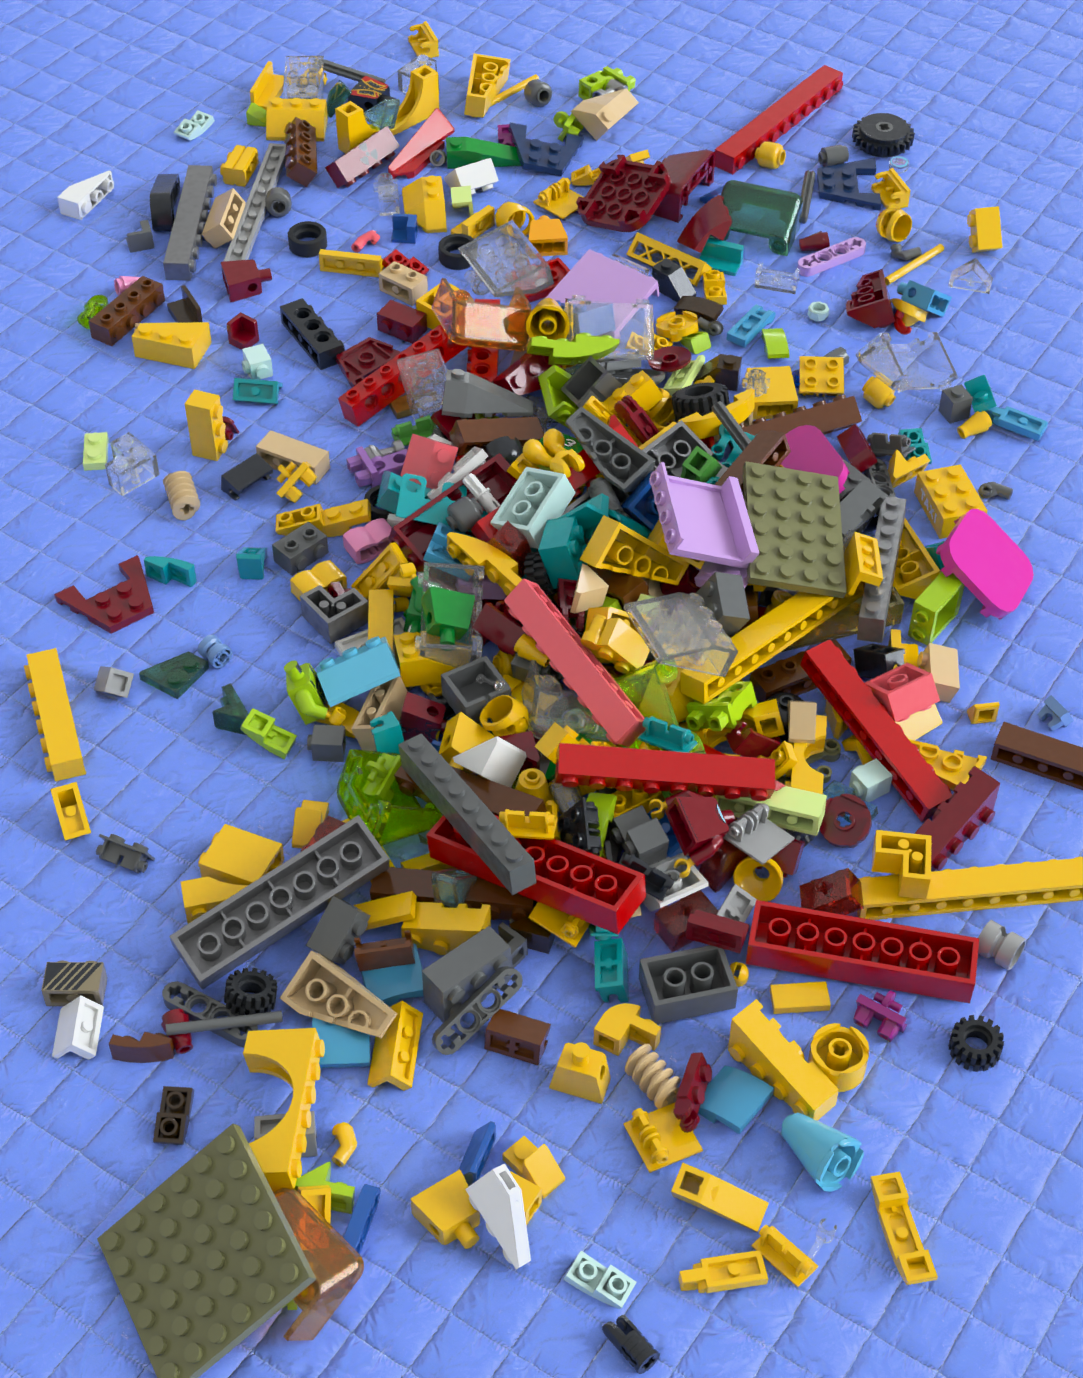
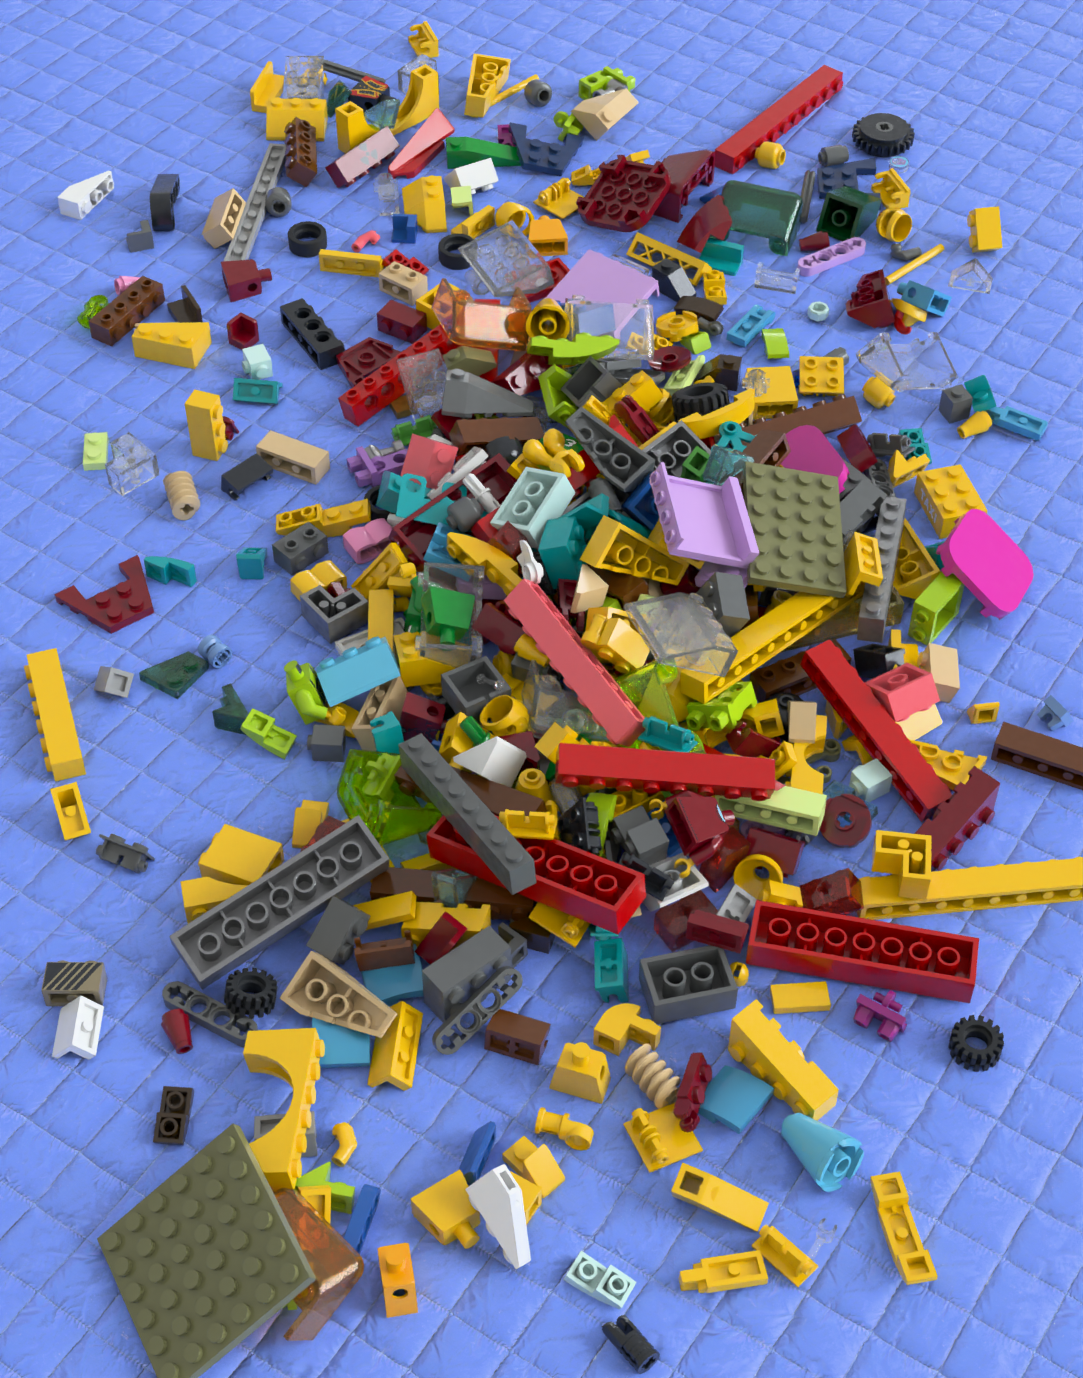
slope [109,1032,175,1063] -> none
flat silver brick [163,165,217,281] -> none
dark grey bar [165,1011,283,1036] -> none
light aqua slope [174,110,215,141] -> none
yellow brick [220,145,259,187] -> none
lime slope [246,102,267,127] -> none
yellow hips [276,461,318,503] -> none
light grey hinge [430,150,447,166] -> none
dark grey axle [711,401,751,451] -> none
light grey hinge [723,803,795,865] -> none
yellow brick [807,1023,869,1092] -> none
dark grey arm [978,482,1013,500] -> none
light grey wheel [978,920,1026,971] -> none
none -> light orange torso [377,1243,418,1318]
none -> dark red panel [414,911,468,965]
none -> olive slope [443,346,497,376]
none -> green axle [460,716,490,747]
none -> white plate [517,540,544,584]
none -> yellow connector [534,1107,594,1151]
none -> clear light blue slope [702,445,754,486]
none -> yellow brick [757,880,803,908]
none -> dark green slope [816,186,882,241]

